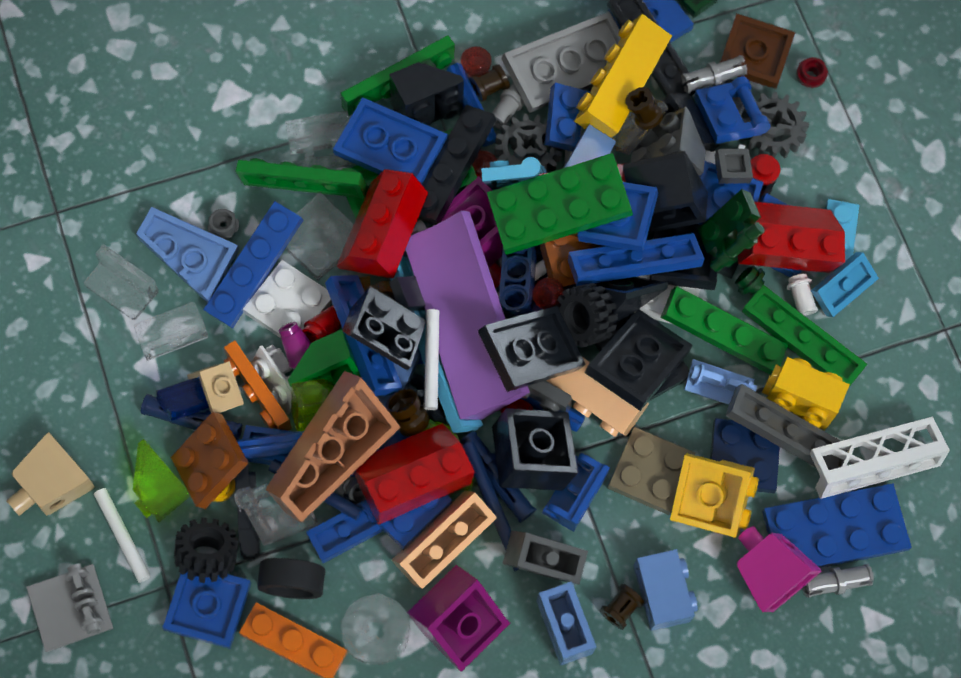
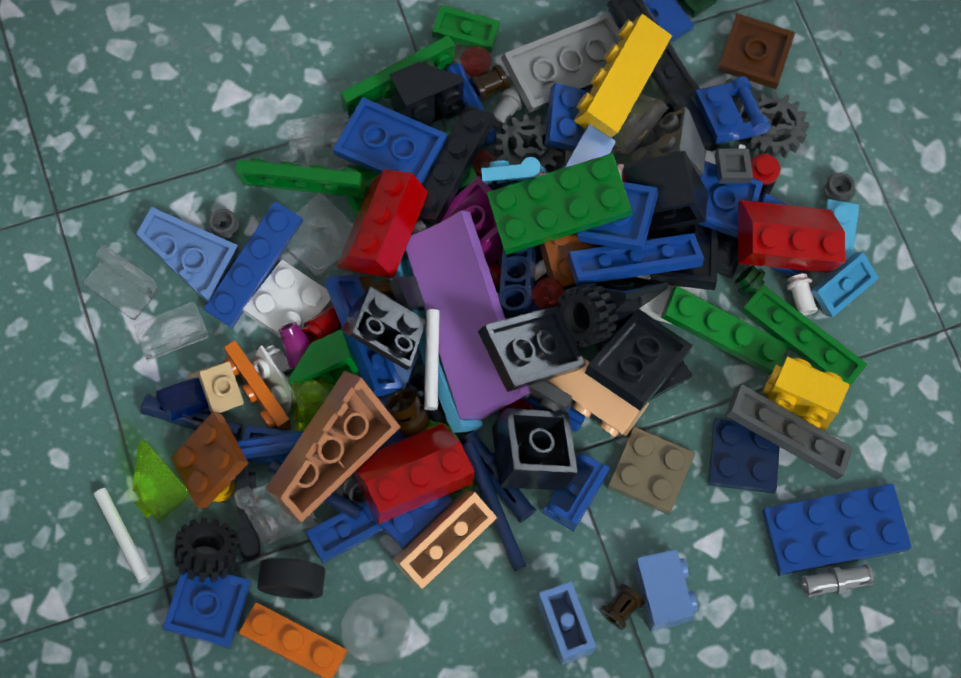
tan torso [6,432,95,516] -> none
light grey hinge [27,564,114,652] -> none
magenta slope [407,565,510,672] -> none
dark grey brick [503,531,588,584] -> none
dark brown bush [625,87,663,130] -> none
yellow plate [670,453,759,538] -> none
light grey pin [681,55,747,93] -> none
light blue hinge [684,359,757,405] -> none
dark green plate [697,189,765,272] -> none
dark pink torso [737,526,822,612] -> none
dark red plate [796,57,828,88] -> none
white fence [810,417,950,499] -> none
none -> green plate [432,5,500,53]
none -> dark grey plate [824,173,855,202]

